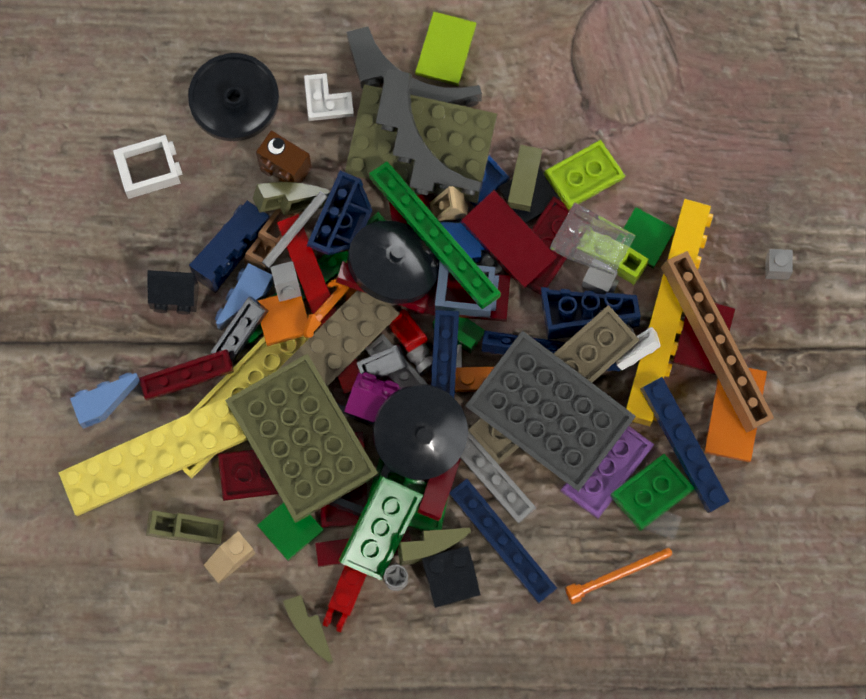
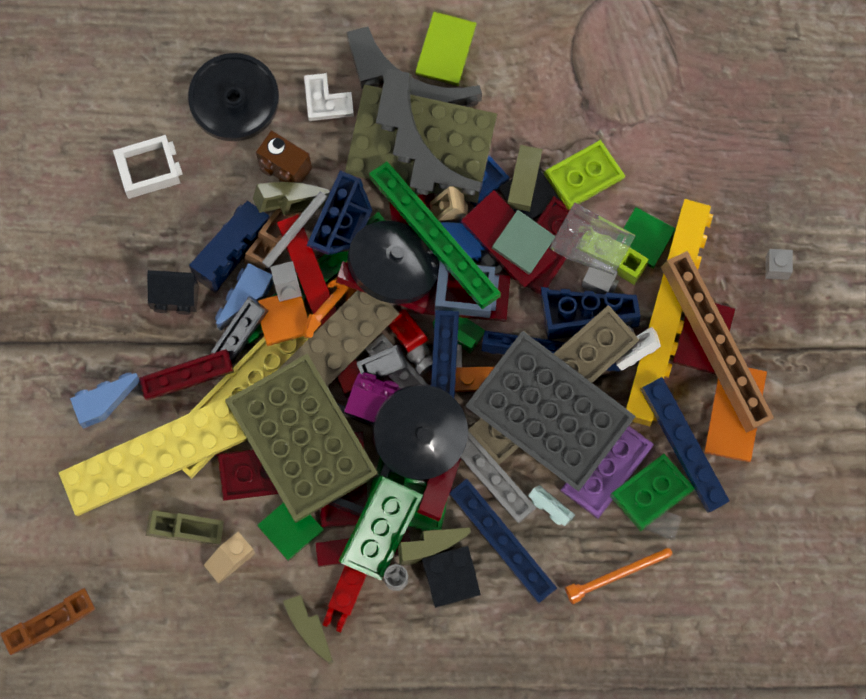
none -> dark orange slope [0,588,95,655]
none -> sand green tile [492,210,556,275]
none -> light aqua plate [528,485,575,526]

